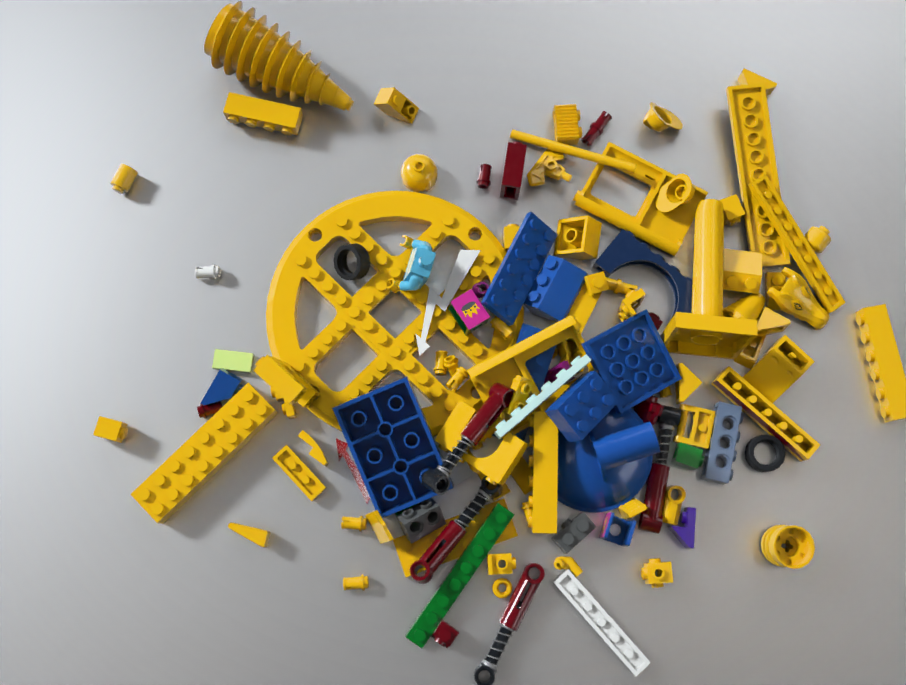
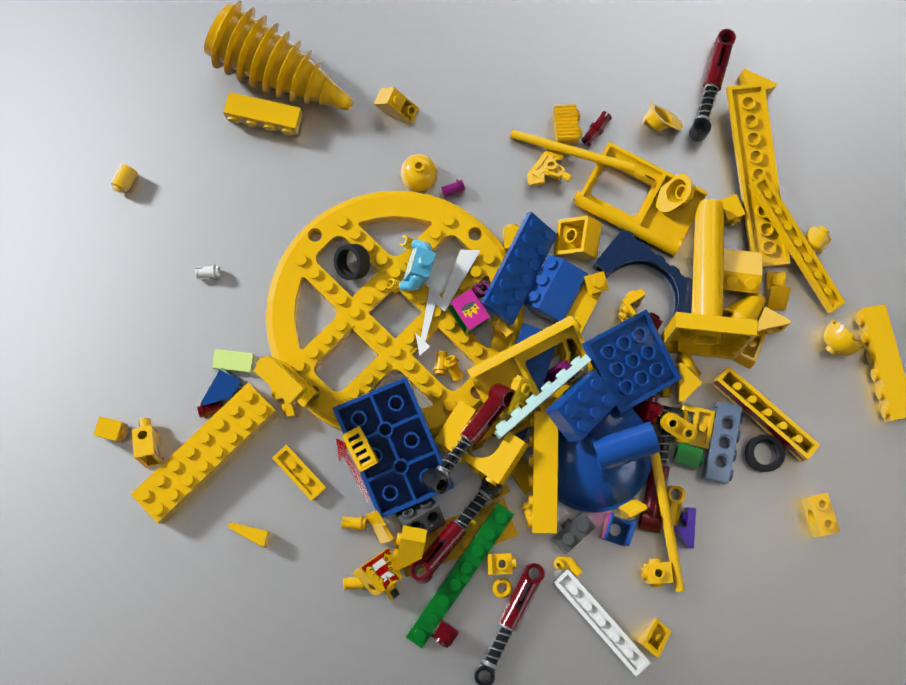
yellow slope [298,430,329,467] -> none
yellow pin [445,366,468,392] -> none
dark red pin [476,164,492,189] -> none
dark red brick [500,141,527,200] -> none
yellow pin [606,277,638,294] -> none
yellow slope [743,335,815,403] -> none
yellow wheel [761,525,815,569] -> none
yellow animal [766,267,829,330] -> none
none -> yellow torso [132,418,165,467]
none -> yellow slope [341,425,379,472]
none -> torso [353,548,402,601]
none -> yellow slope [392,525,427,570]
none -> magenta pin [441,179,466,198]
none -> yellow slope [636,618,672,658]
none -> yellow piece [650,453,685,592]
none -> yellow plate [660,412,697,443]
none -> yellow arm [677,352,701,378]
none -> piece [689,29,736,142]
none -> yellow brick [801,493,840,537]
none -> yellow cylinder [823,319,864,356]

